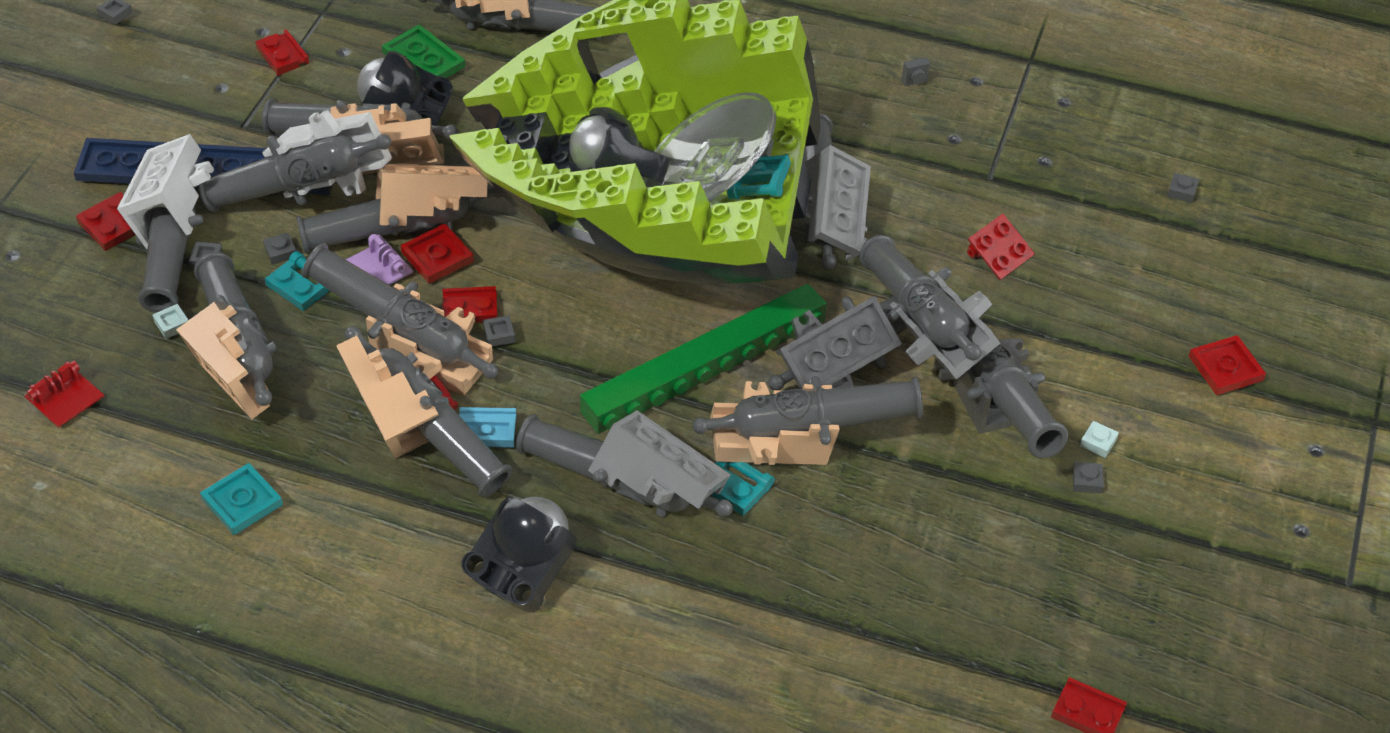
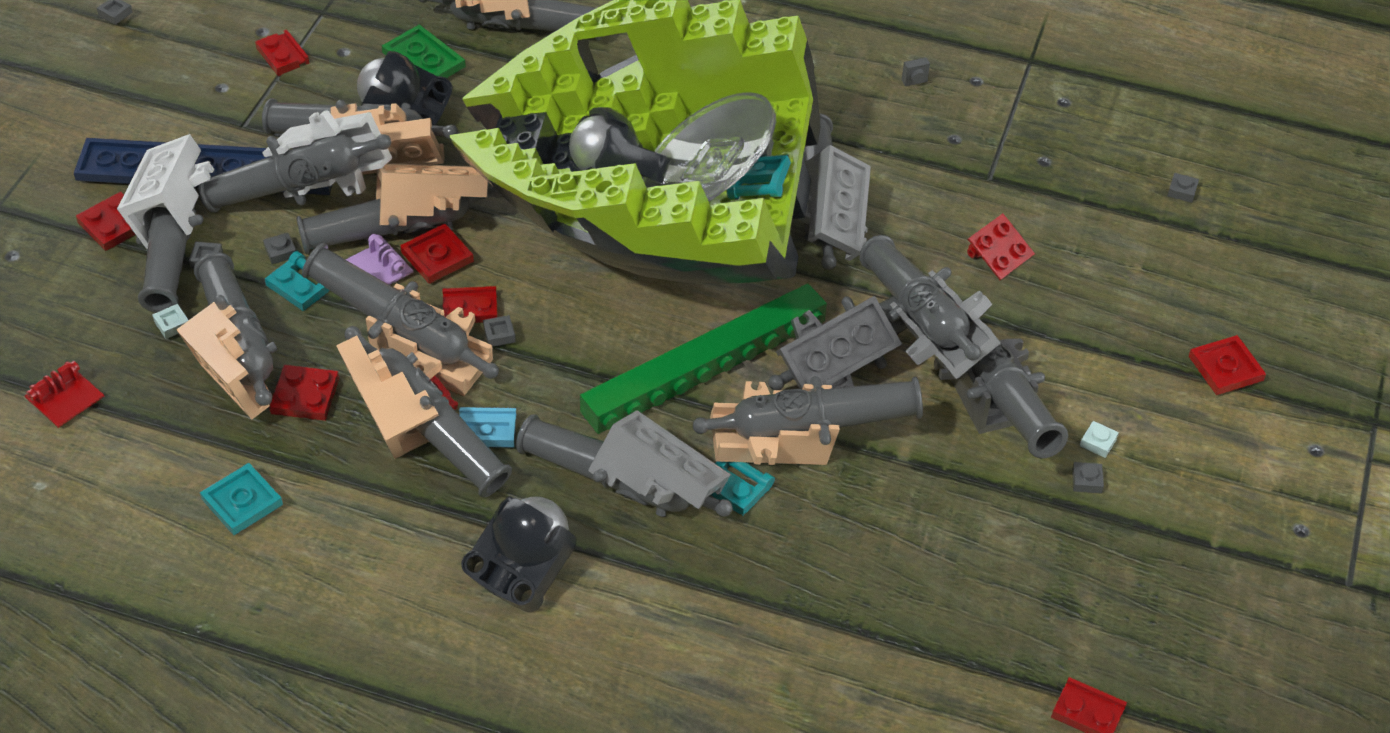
none -> red plate [269,365,339,421]

